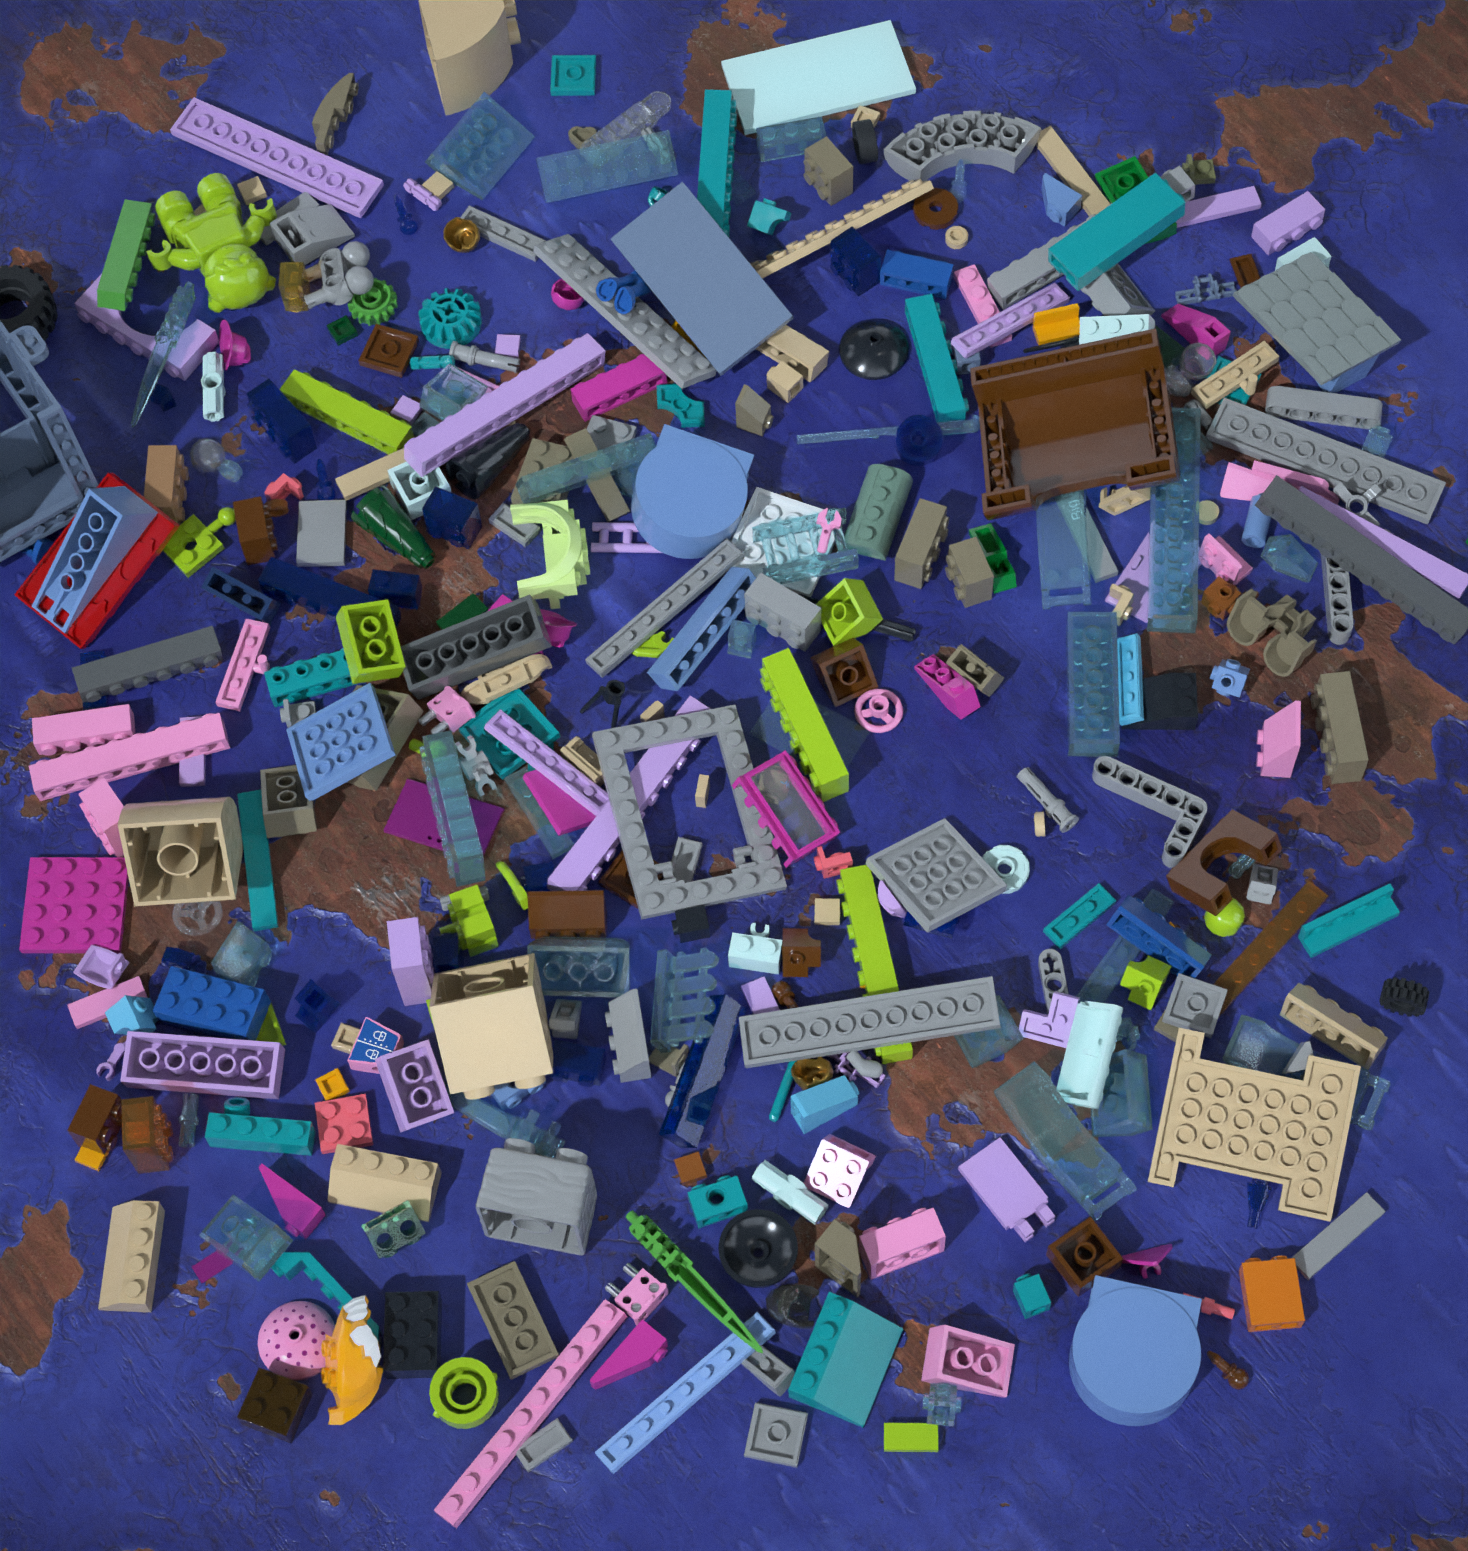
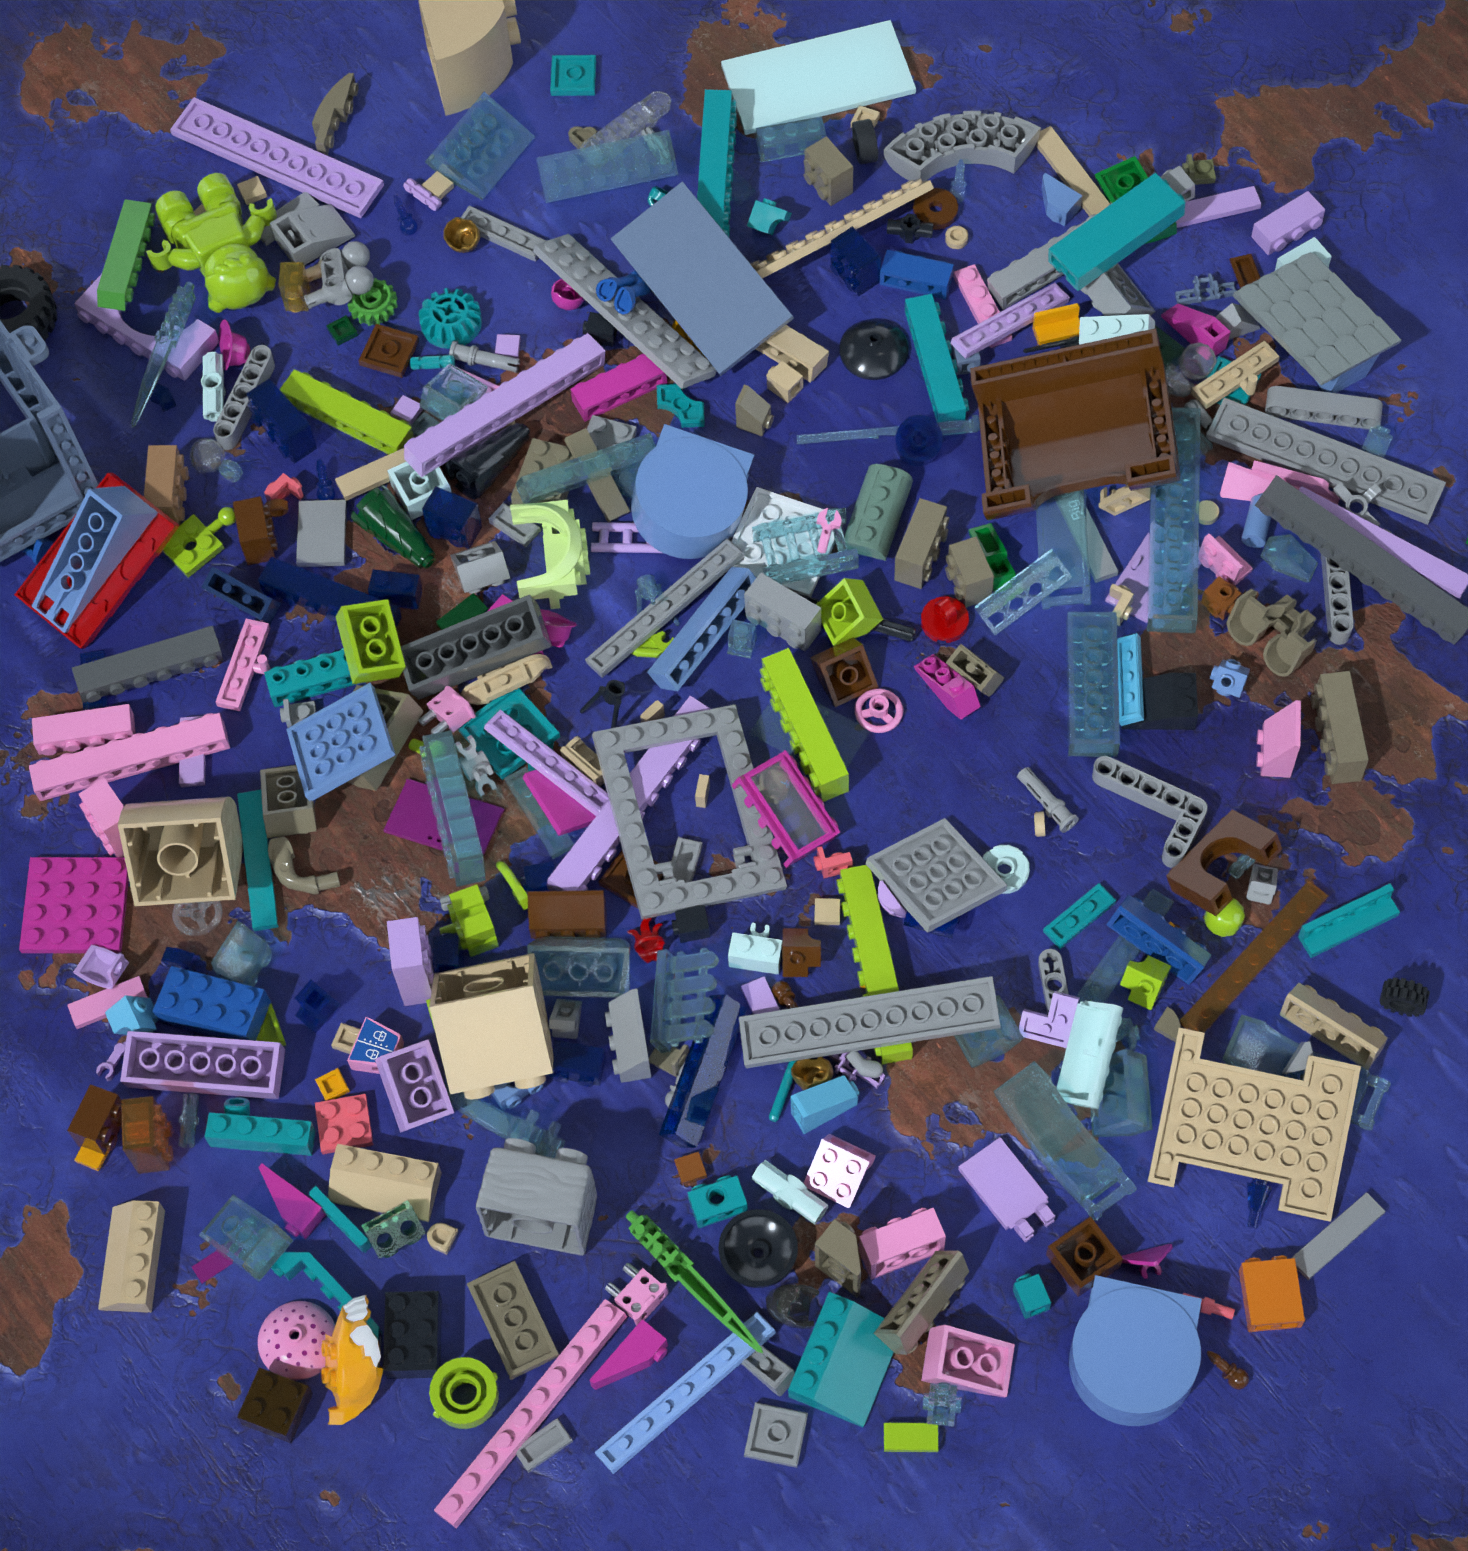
light grey plate [1162,973,1227,1038] -> none
none -> light grey beam [213,345,275,450]
none -> dark tan piece [268,837,340,895]
none -> teal tile [309,1186,372,1253]
none -> tan tile [427,1223,459,1255]
none -> light grey slope [450,541,510,594]
none -> black brick [582,312,618,347]
none -> red piece [627,917,665,964]
none -> clear light blue plant [635,575,680,626]
none -> dark tan slope [874,1251,969,1355]
none -> black axle [887,214,933,244]
none -> red tile [921,596,969,643]
none -> clear light blue fence [974,549,1073,635]
none -> light grey slope [1215,303,1260,339]

